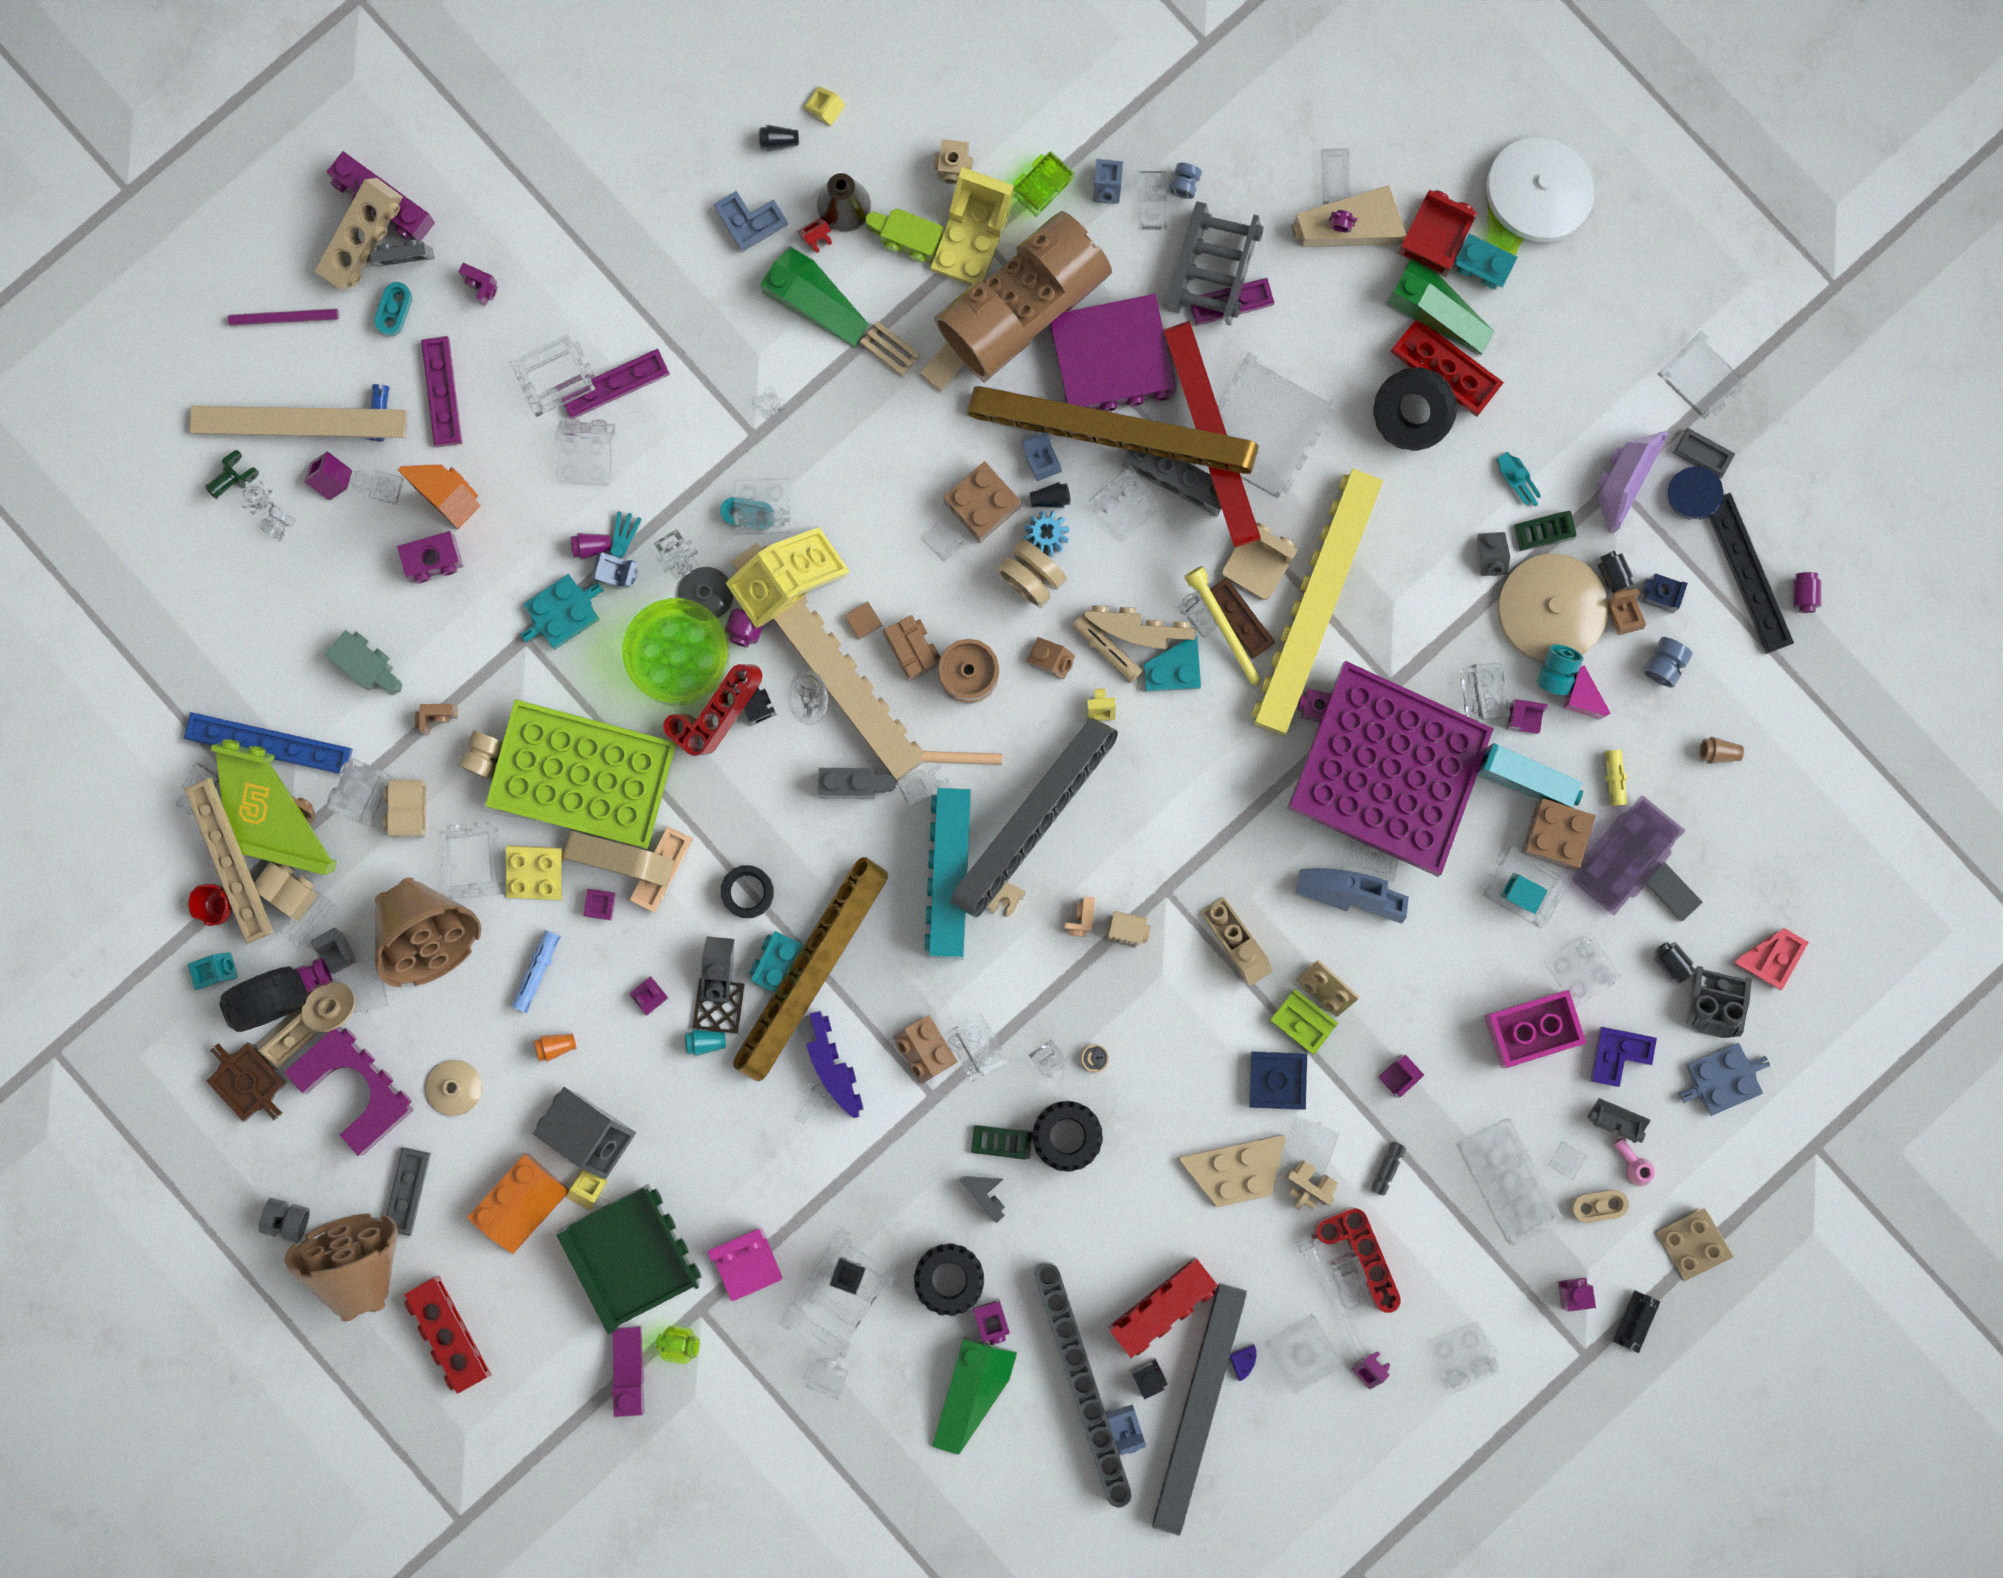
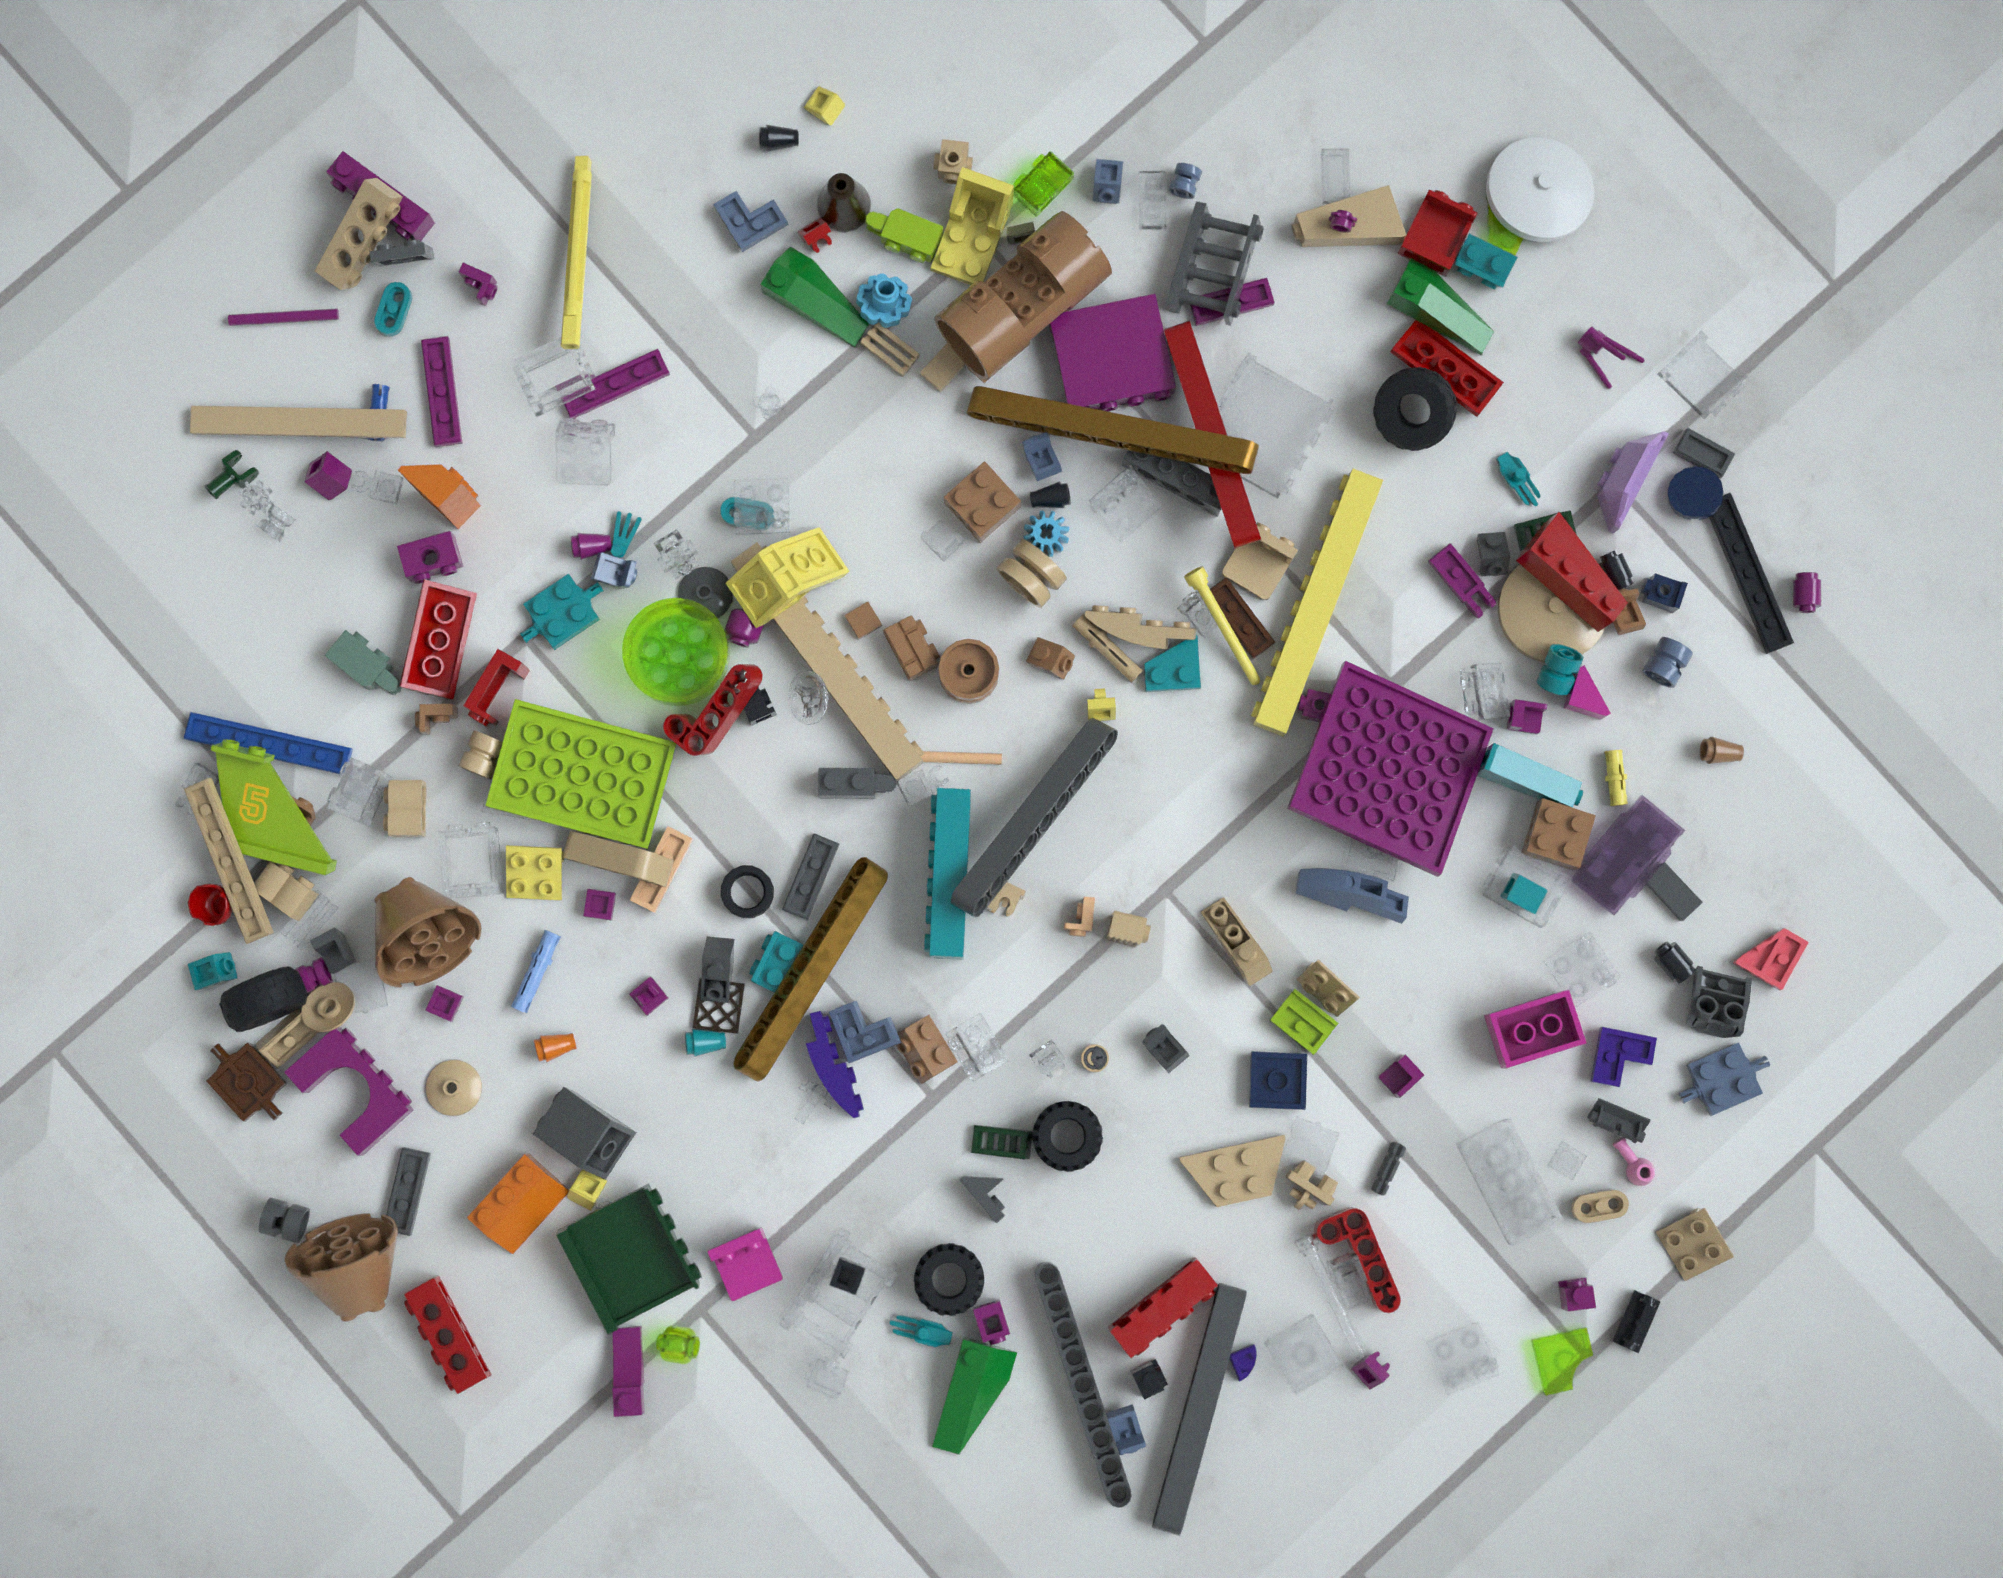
none -> red slope [399,579,477,700]
none -> magenta plate [425,985,464,1022]
none -> red panel [463,649,530,727]
none -> light yellow piece [561,156,592,349]
none -> dark grey tile [782,833,840,921]
none -> sand blue plate [829,1001,901,1063]
none -> medium azure plant [856,273,912,328]
none -> teal piece [889,1315,953,1348]
none -> olive tile [1007,222,1035,245]
none -> dark grey bracket [1142,1024,1190,1074]
none -> magenta hinge [1428,543,1496,619]
none -> red wedge [1516,512,1628,632]
none -> clear neon green tile [1531,1327,1593,1396]
none -> magenta plant [1578,326,1645,389]

